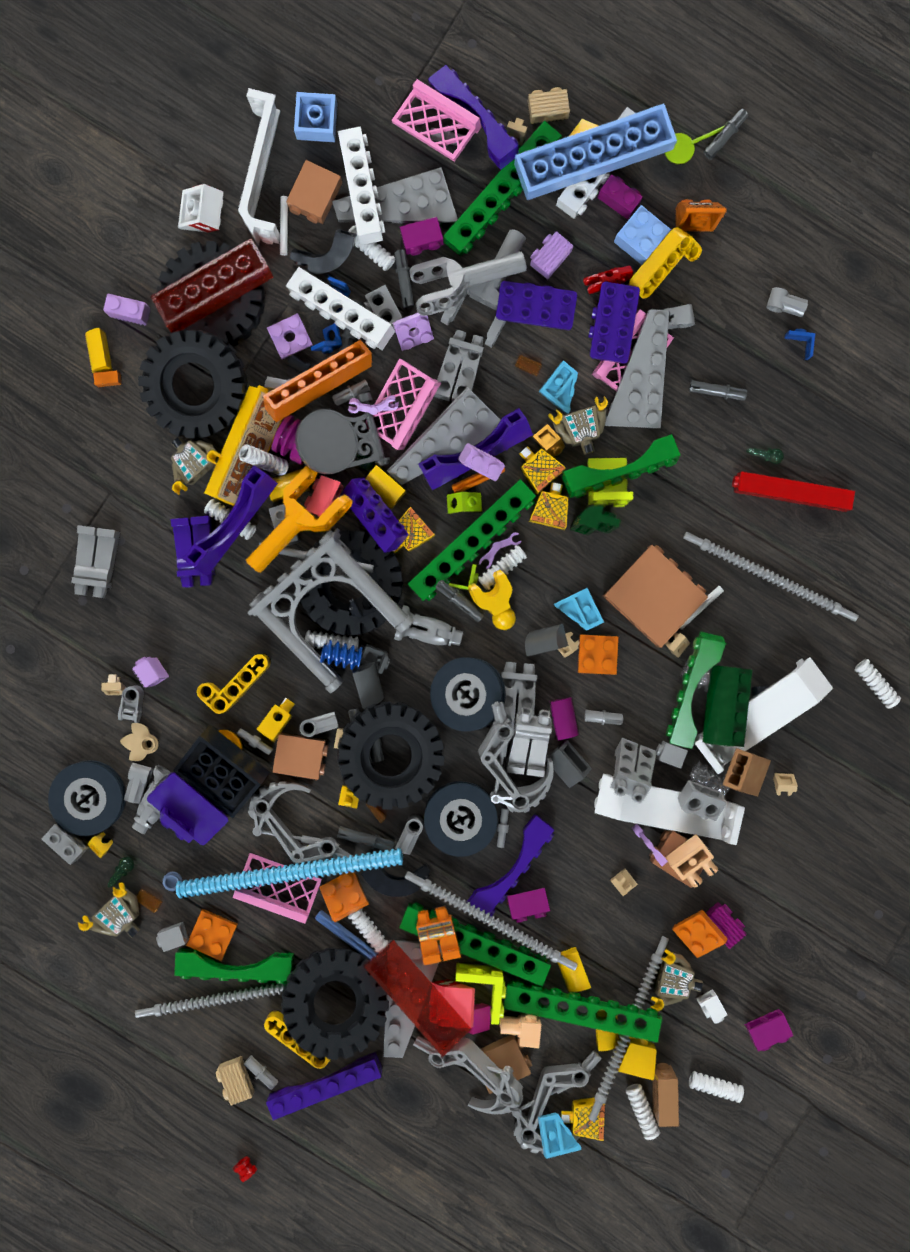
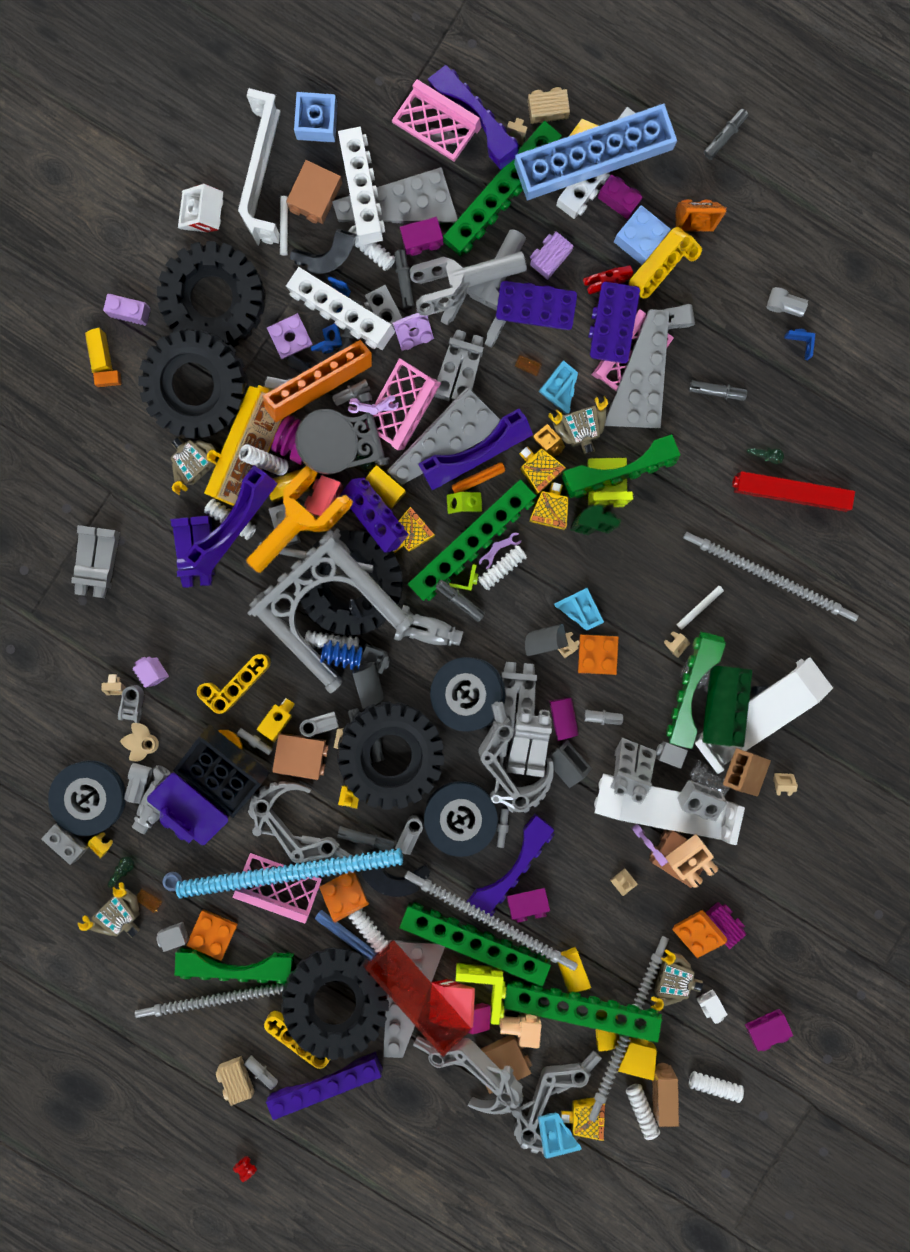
clear red arch [150,238,274,333] -> none
clear orange piece [366,804,387,823] -> none
orange hips [417,906,461,965] -> none
lavender brick [458,443,505,481] -> none
yellow piece [468,569,516,630] -> none
nougat panel [603,545,708,648] -> none
lime piece [665,126,725,164] -> none
white piece [855,659,901,709] -> none

